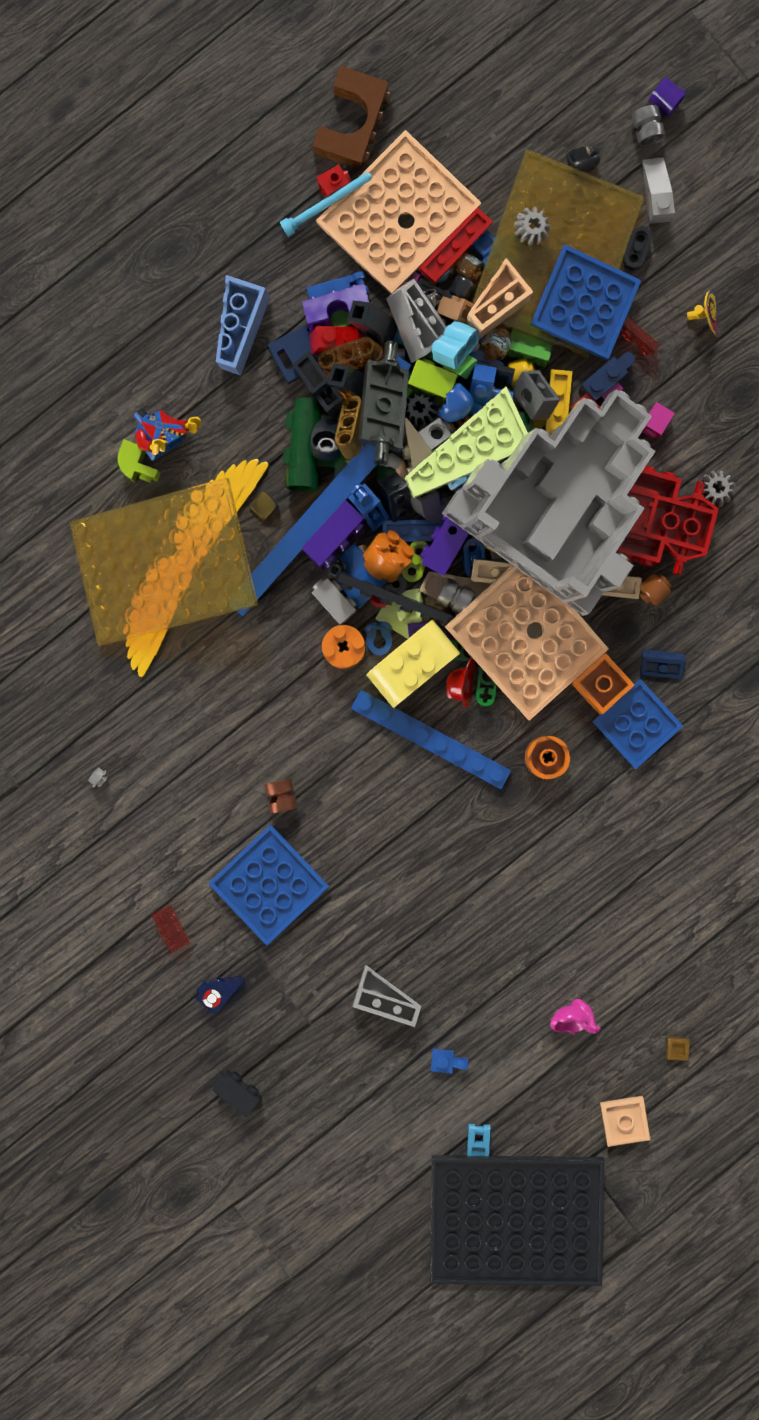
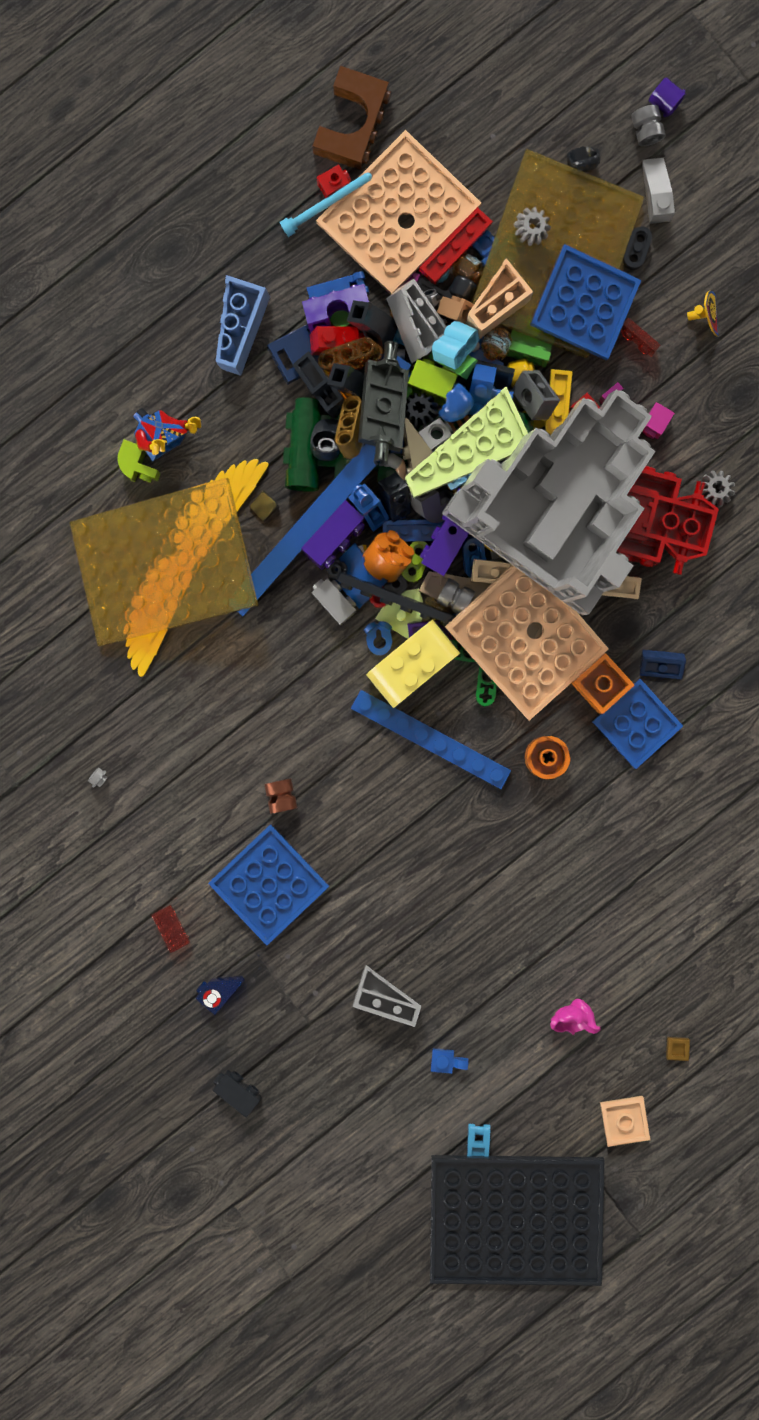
orange brick [322,625,365,669] -> none
red piece [447,657,476,707] -> none
dark blue brick [579,352,635,402] -> none
dark orange head [639,574,672,605] -> none

